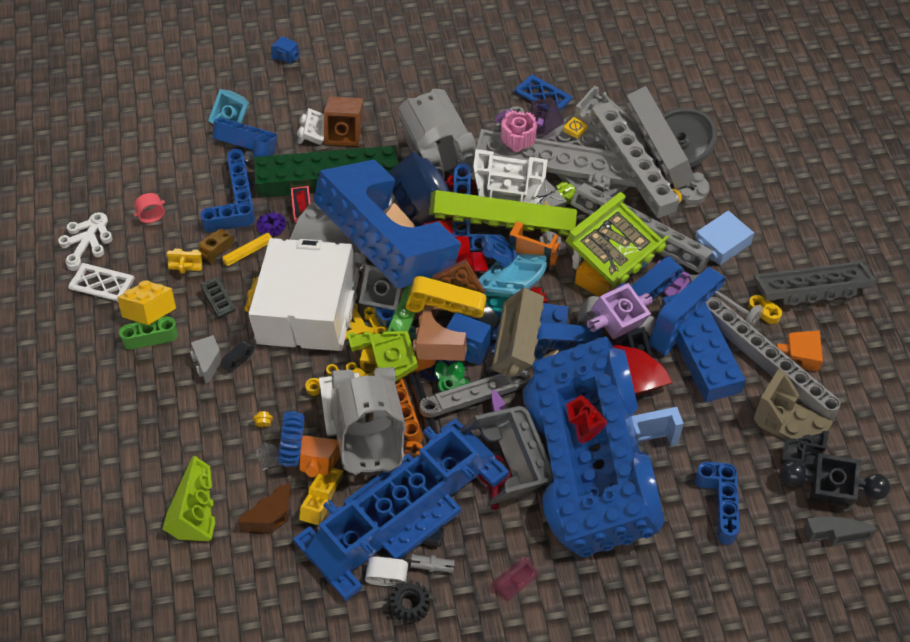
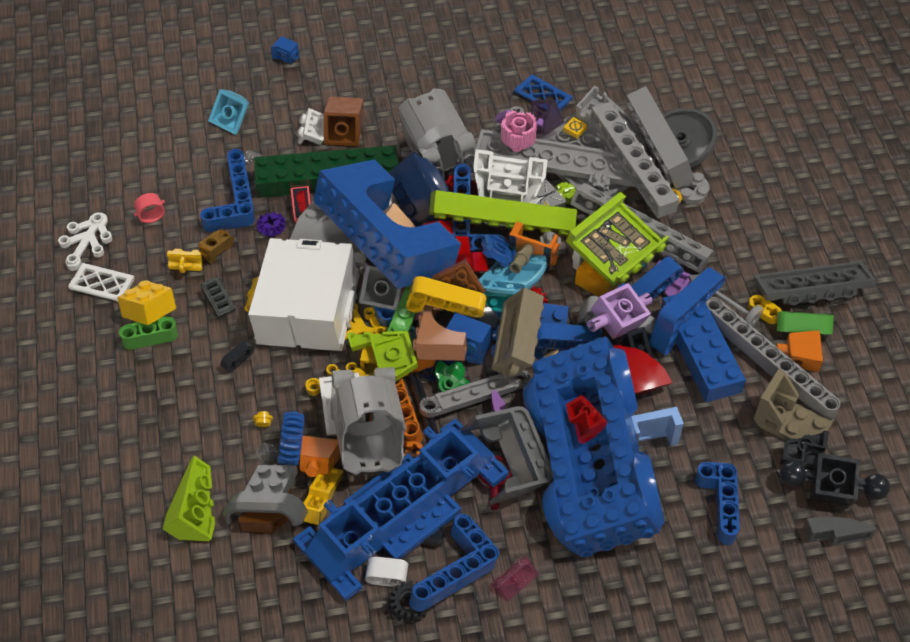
light grey slope [190,335,222,383] -> none
blue beam [212,118,278,157] -> none
yellow axle [222,233,272,266] -> none
light grey pin [410,554,455,574] -> none
light blue brick [695,211,754,266] -> none
none -> dark grey piece [223,465,308,526]
none -> blue beam [409,514,499,611]
none -> dark tan pin [509,243,535,273]
none -> bright green beam [776,311,834,334]

